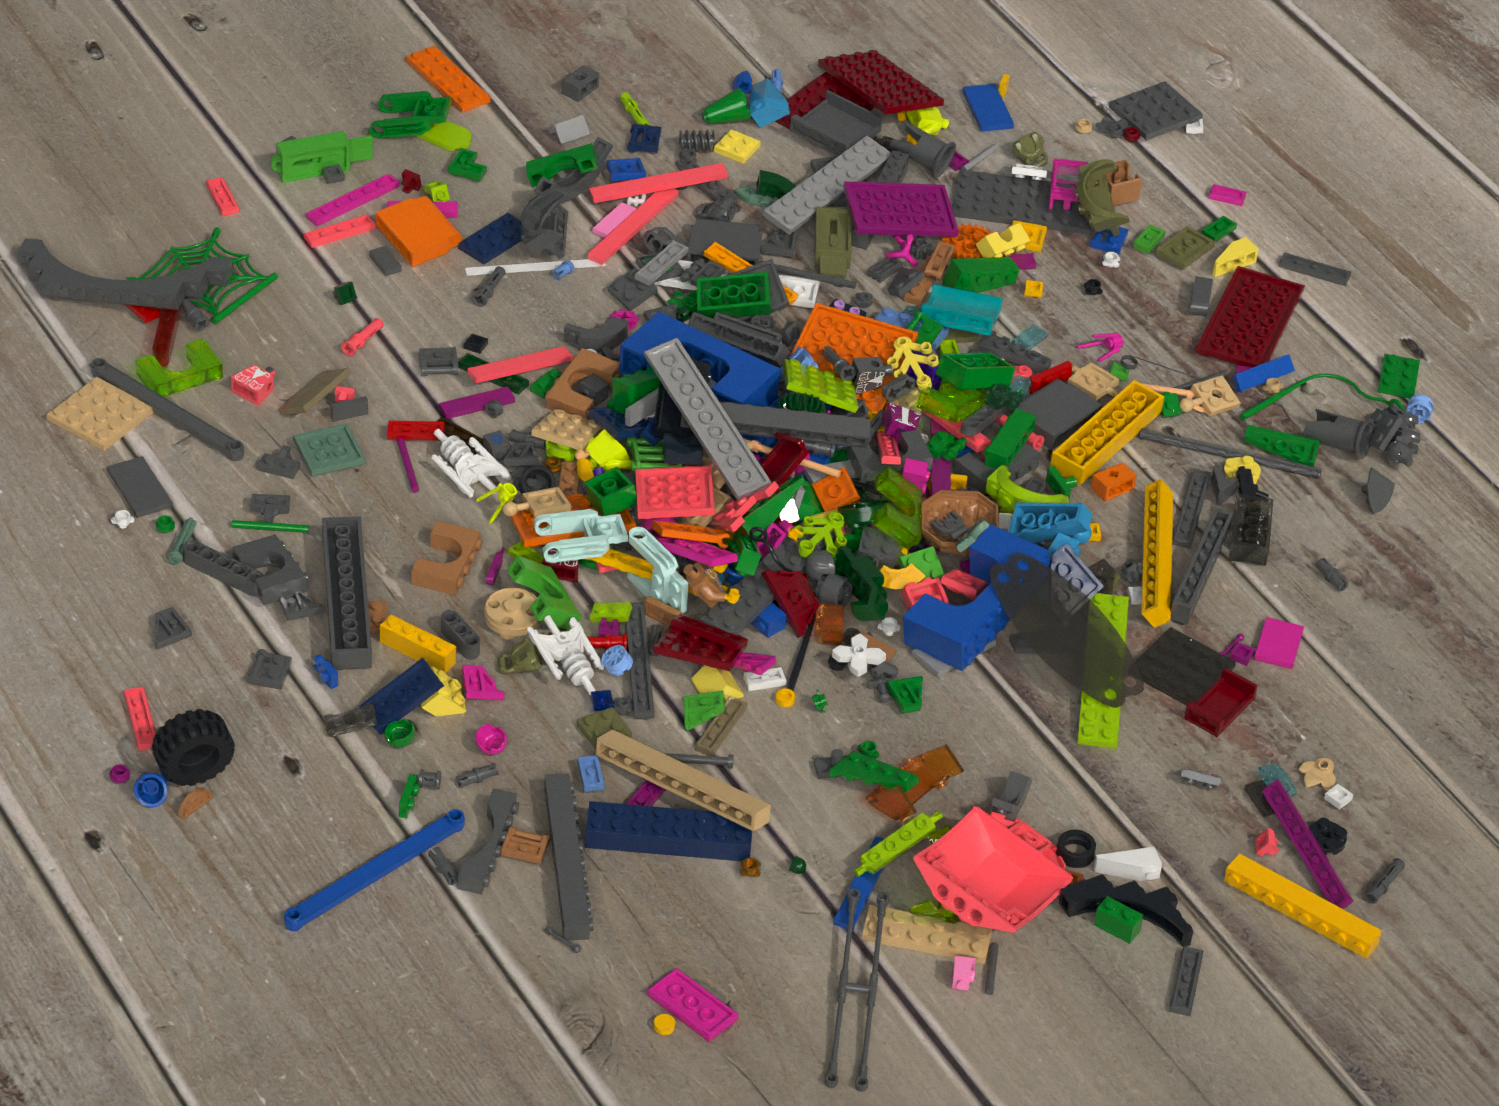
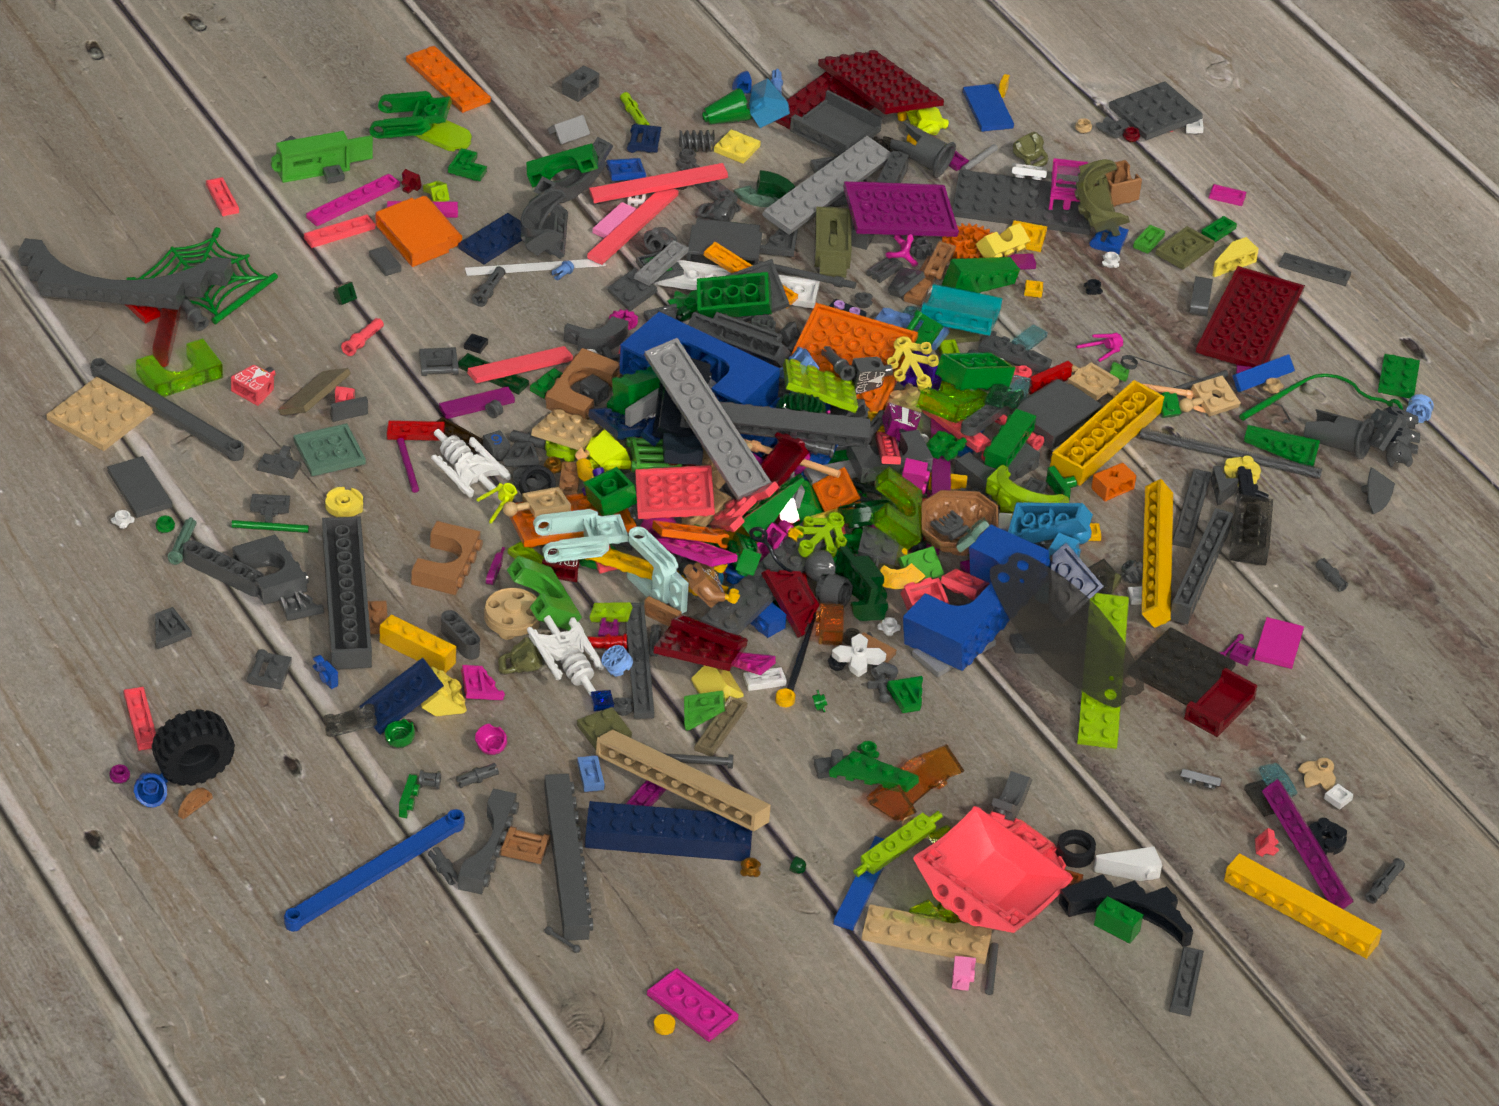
dark grey plate [680,258,725,287] -> none
dark grey bar [825,888,890,1092] -> none
dark grey beam [882,374,916,401] -> none
none -> light yellow plate [325,487,363,517]

